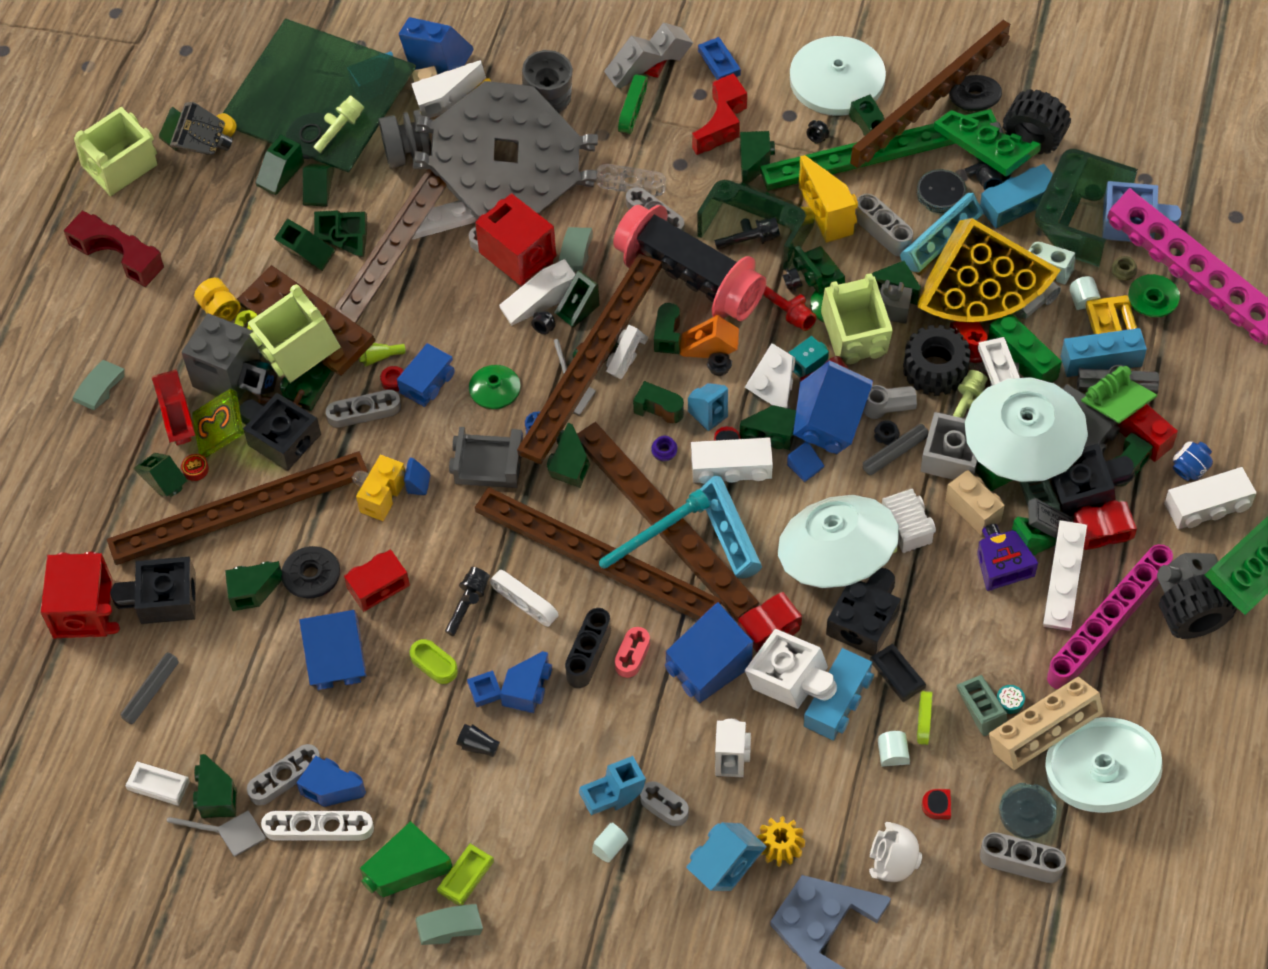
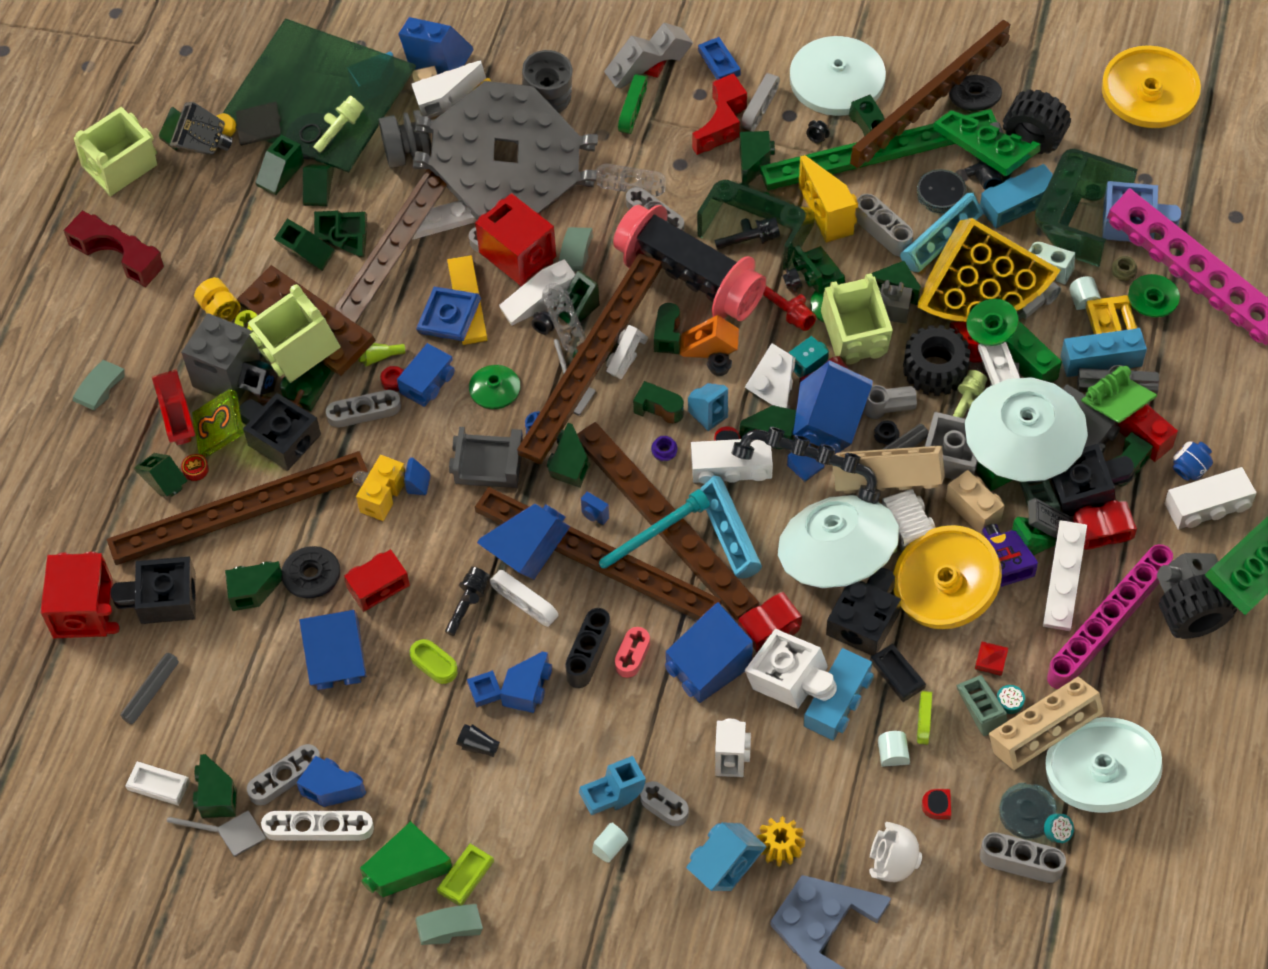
none -> clear smoke piece [235,102,282,146]
none -> blue tile [416,286,481,341]
none -> yellow tile [447,255,488,345]
none -> blue slope [477,504,570,579]
none -> clear beam [542,283,586,353]
none -> blue plate [581,491,609,525]
none -> black bar [731,427,881,503]
none -> light grey beam [741,73,780,131]
none -> tan brick [833,446,945,494]
none -> yellow dish [893,525,1002,629]
none -> green dish [966,299,1019,346]
none -> red tile [975,641,1009,676]
none -> tile [1044,814,1074,843]
none -> yellow dish [1102,46,1201,128]

